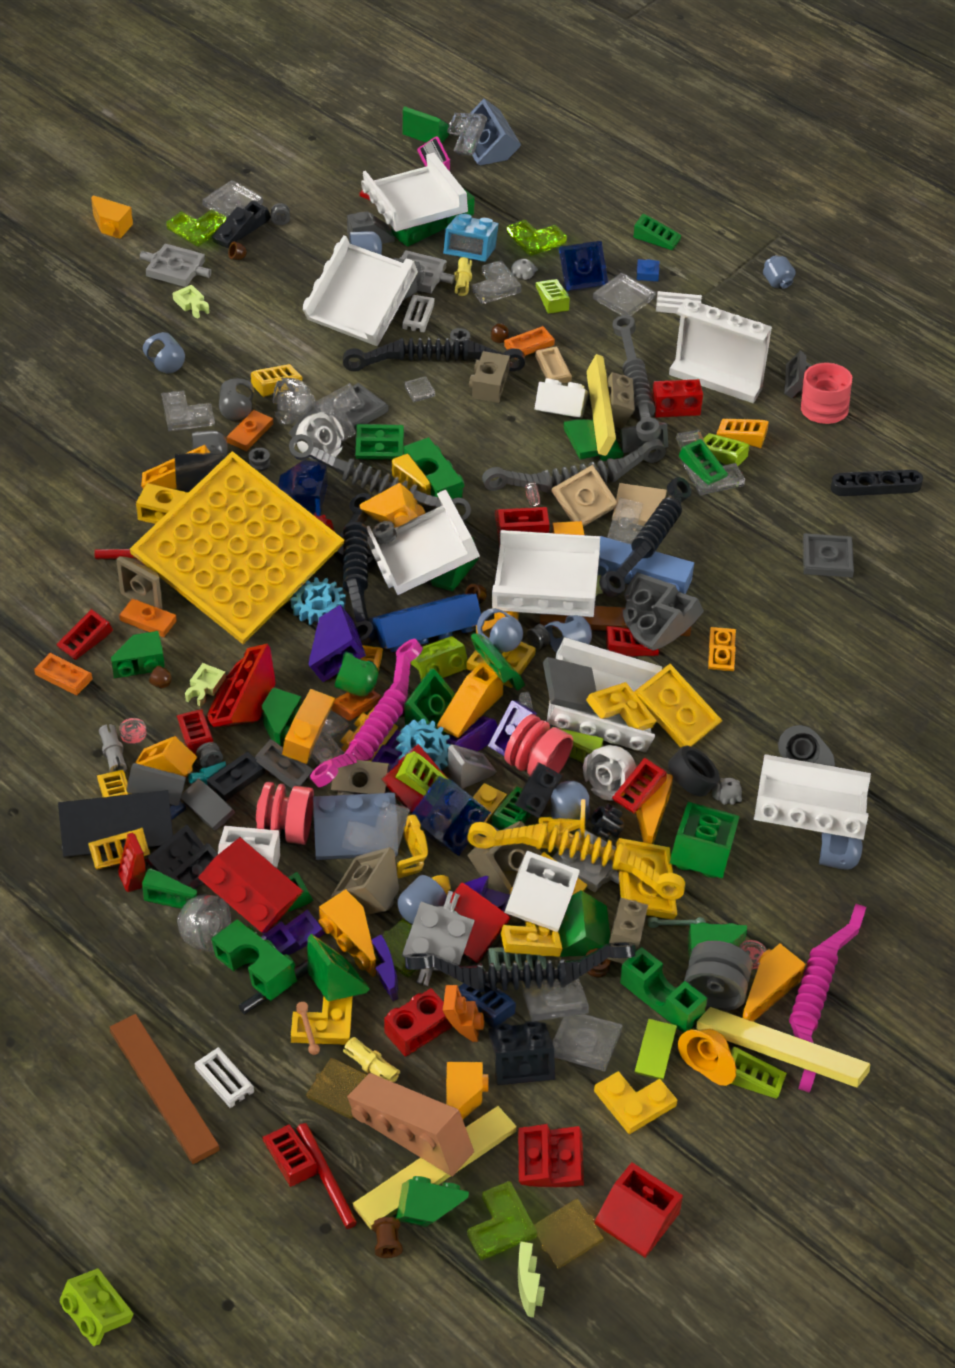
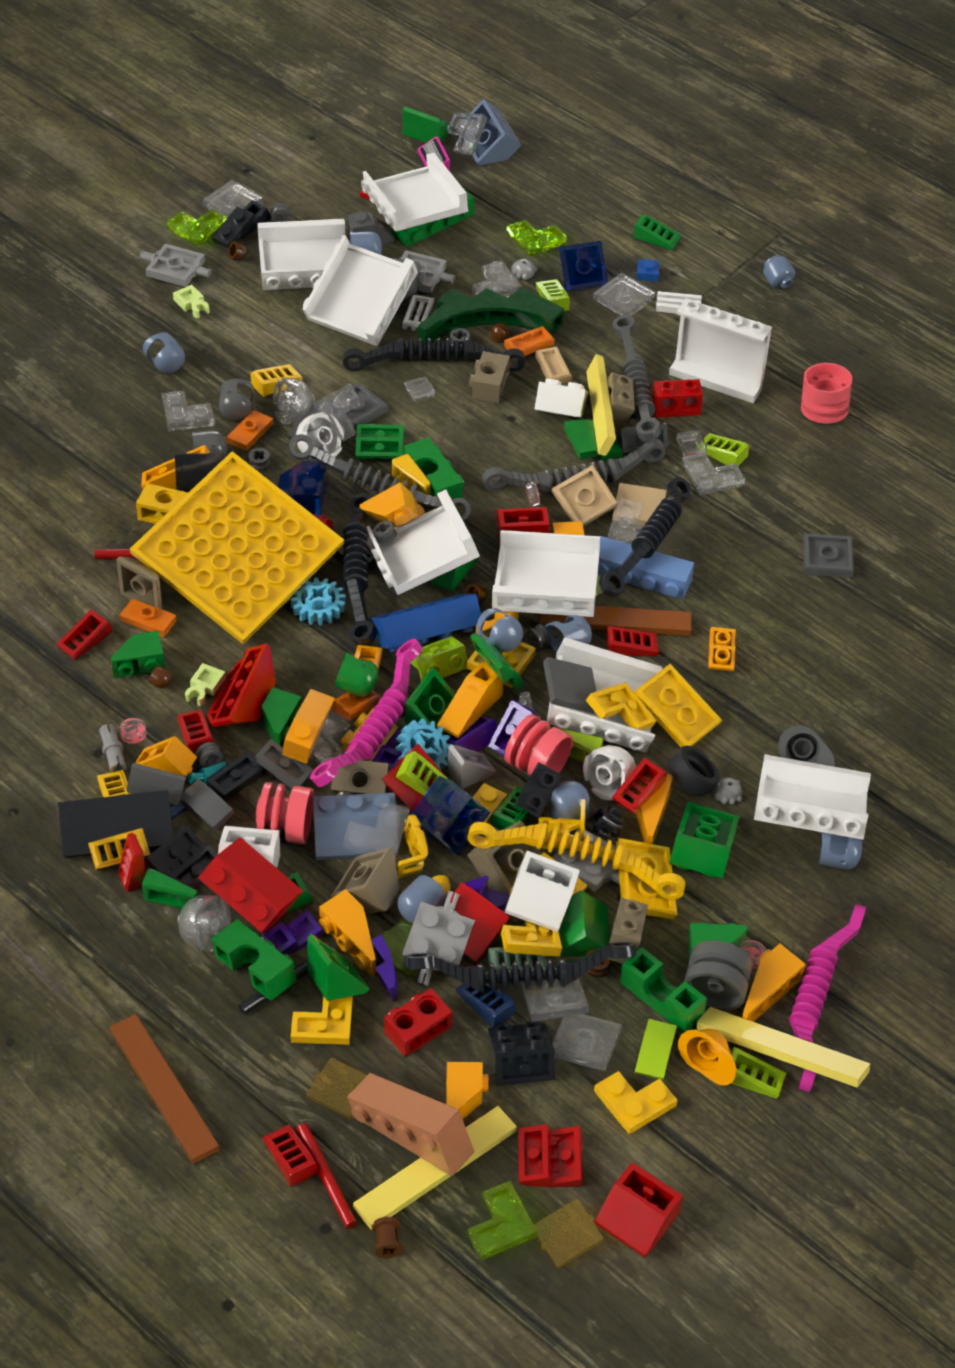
orange plate [34,653,93,696] -> none
lime bracket [60,1268,134,1346] -> none
light orange slope [91,195,133,239] -> none
white tile [195,1047,254,1108] -> none
nougat hinge [296,1002,320,1055] -> none
dark purple slope [309,605,366,682] -> none
light yellow pin [343,1037,400,1083] -> none
green slope [397,1176,469,1227] -> none
dark azure piece [443,214,499,262] -> none
orange slope [443,985,484,1042] -> none
light yellow pin [455,257,472,296] -> none
yellowish green slope [518,1242,545,1317] -> none
dark grey brick [623,572,704,651] -> none
sand green hinge [647,917,706,928] -> none
green slope [678,439,728,485] -> none
light orange slope [716,419,769,448] -> none
dark grey plate [784,350,811,398] -> none
black beam [831,470,923,496] -> none
none -> white panel [258,219,345,290]
none -> dark green arch [417,287,564,345]

